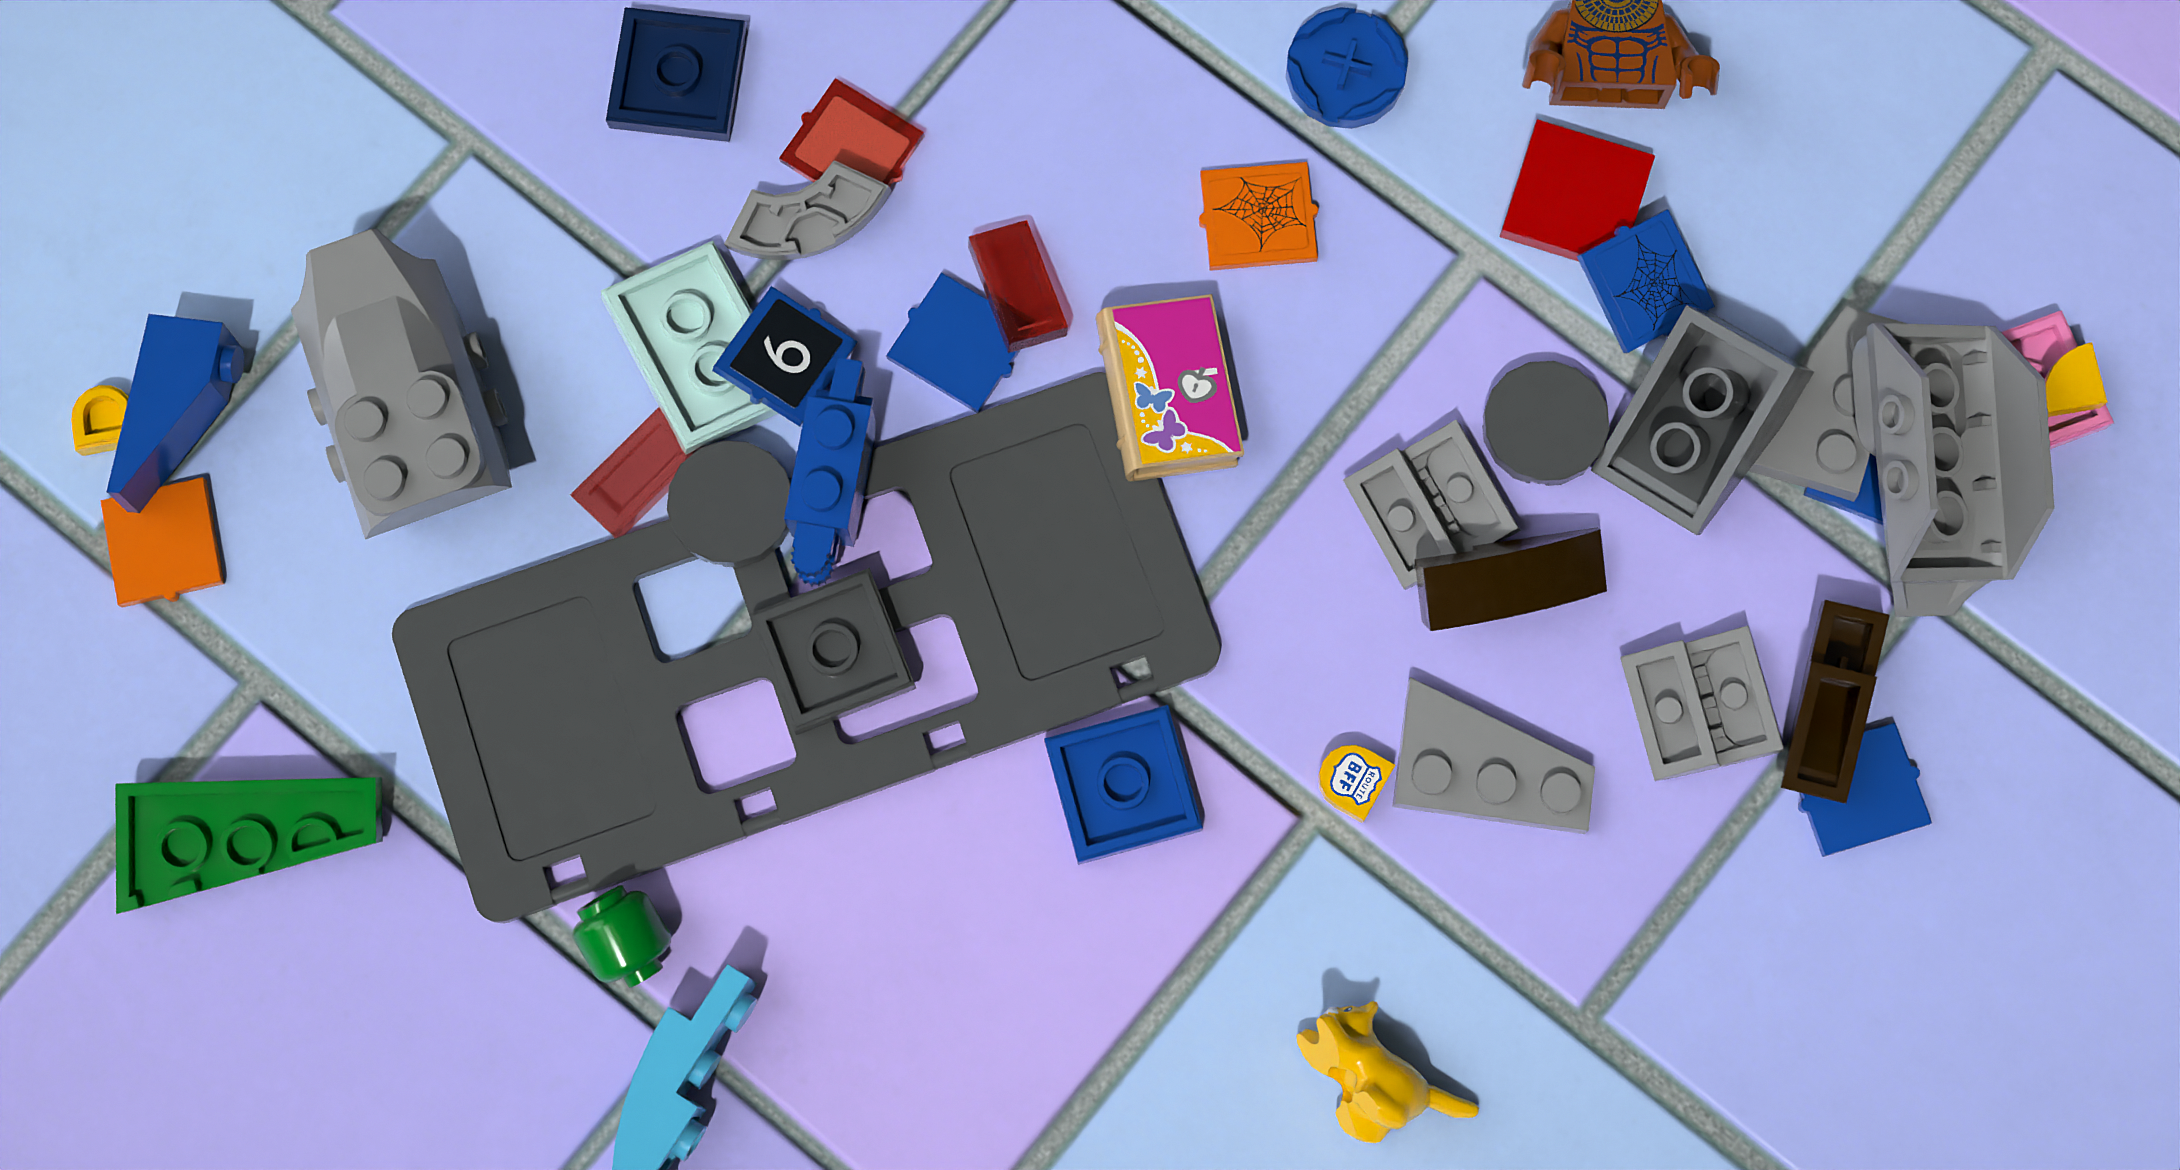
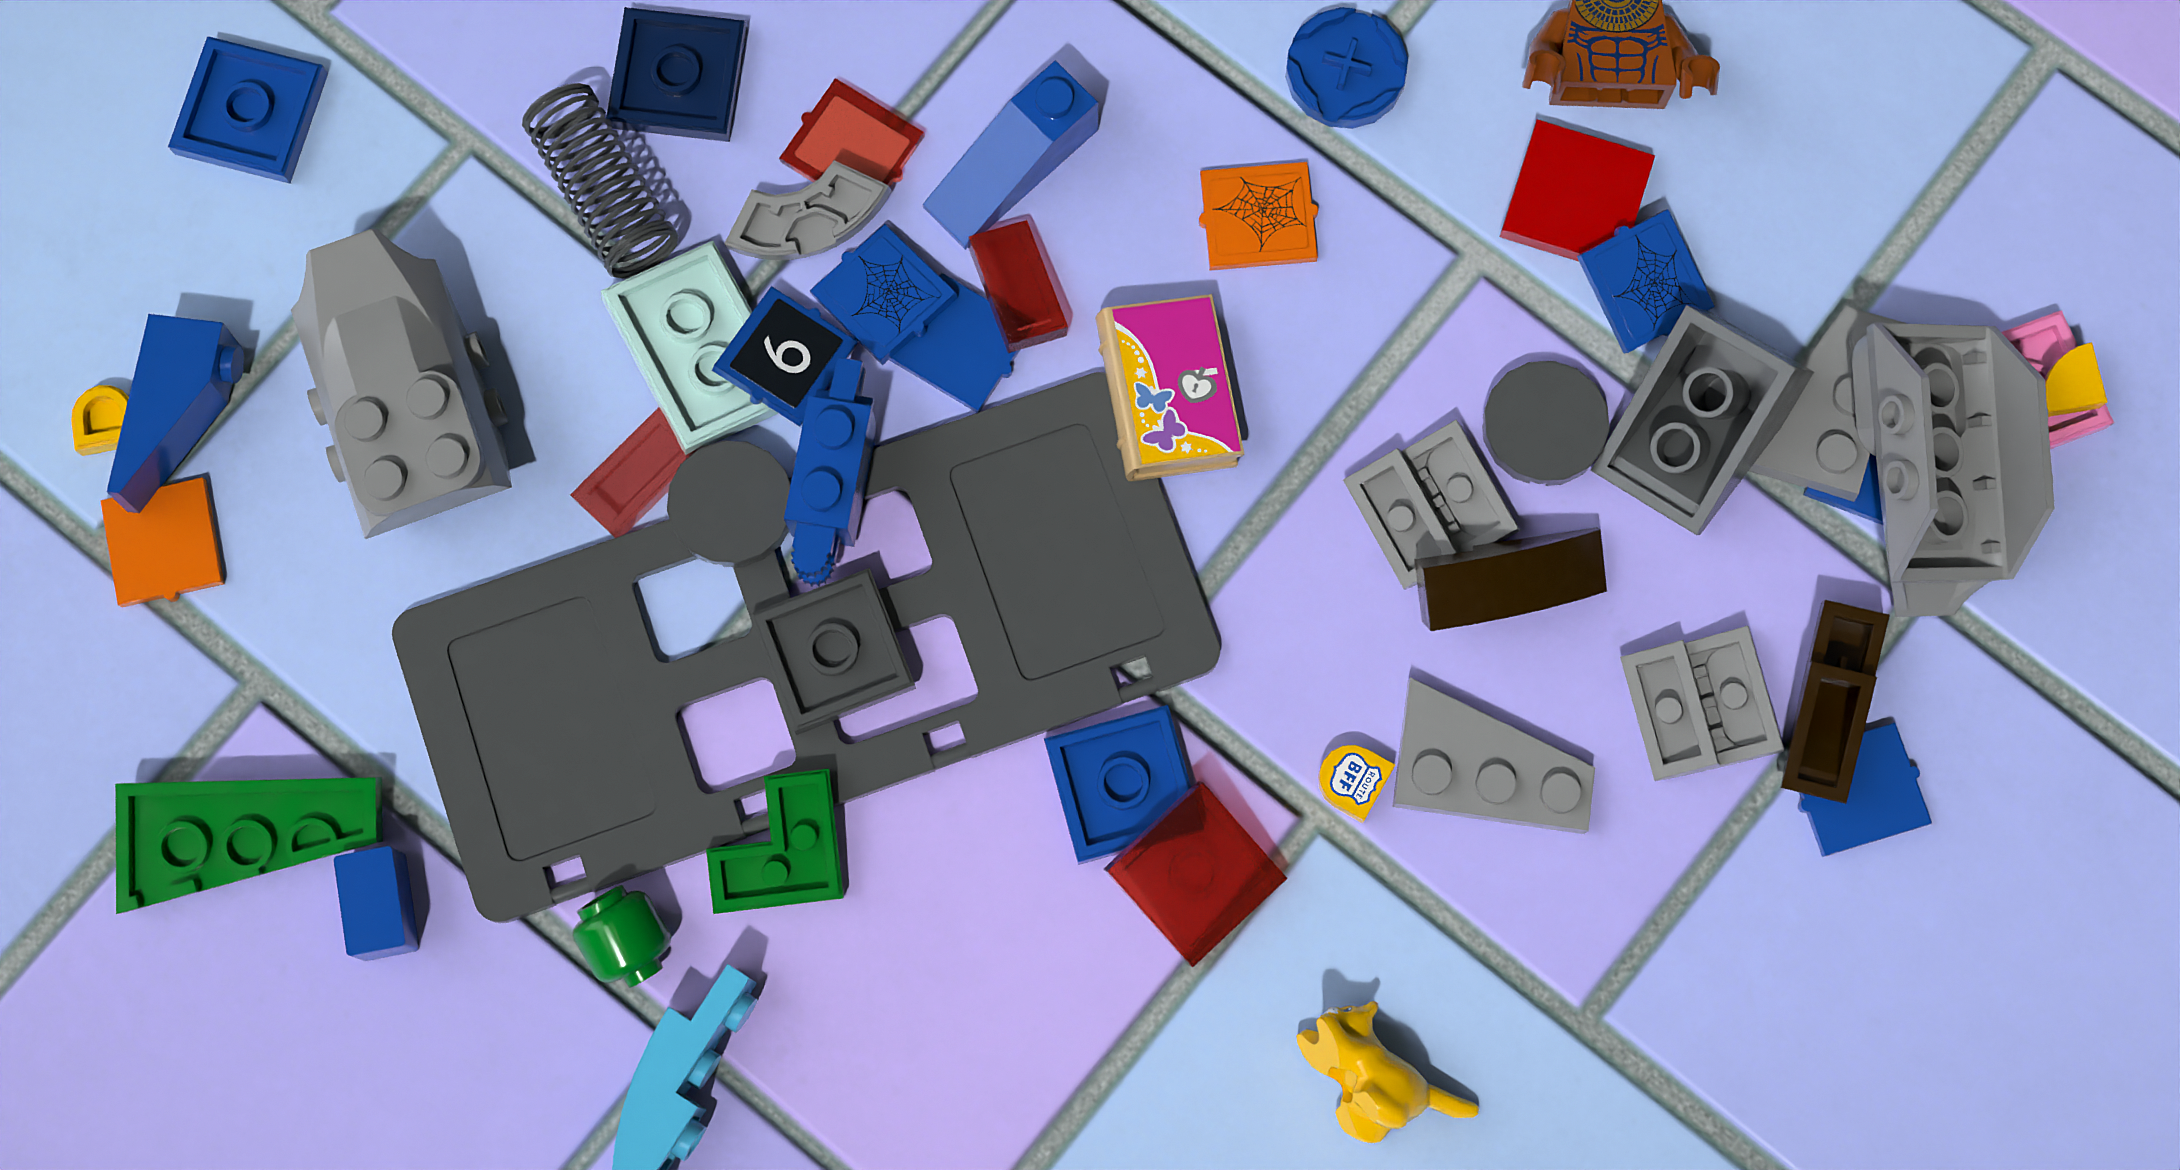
none -> blue tile [168,36,328,184]
none -> blue piece [334,846,419,961]
none -> dark grey piece [522,83,679,278]
none -> green tile [706,768,844,914]
none -> blue piece [810,224,958,366]
none -> slope [923,60,1098,250]
none -> clear red tile [1103,781,1288,967]

